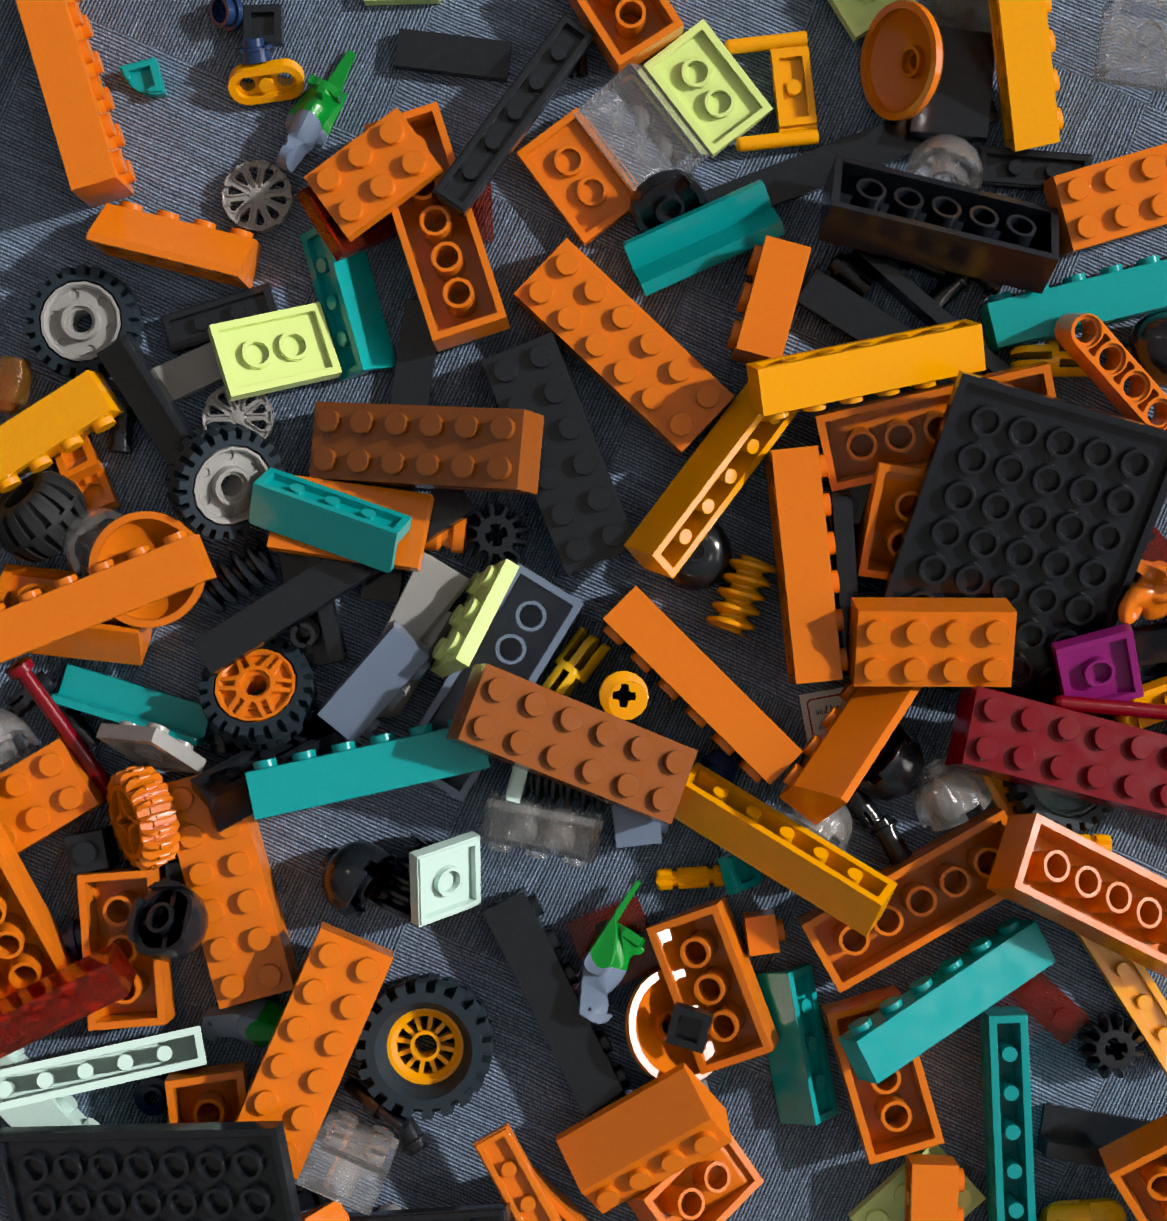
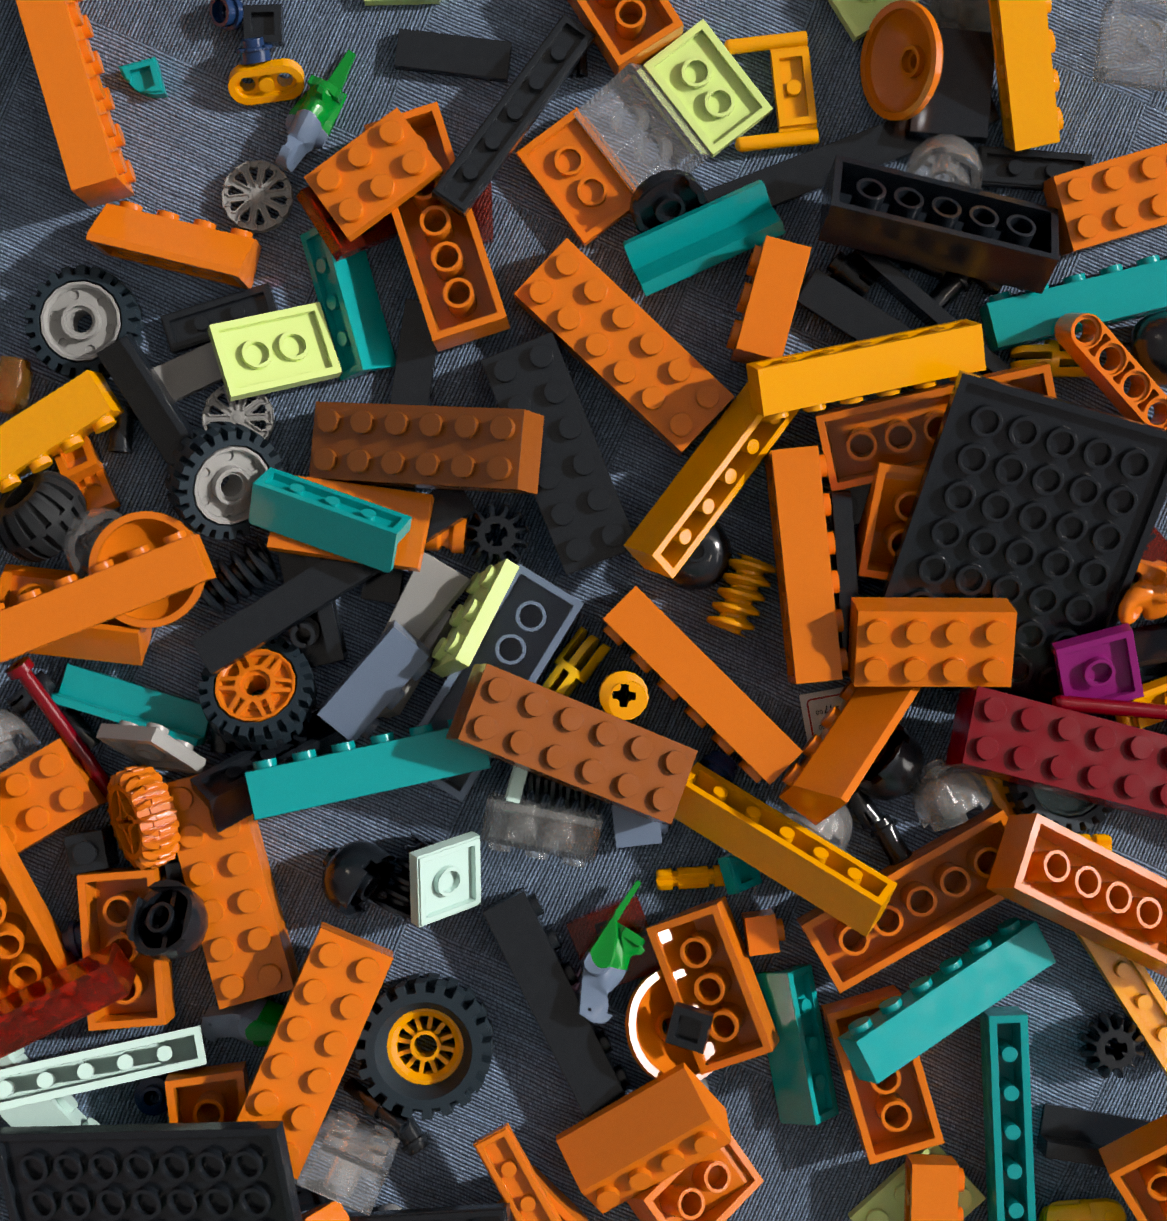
clear red plate [1009,972,1090,1045] -> none

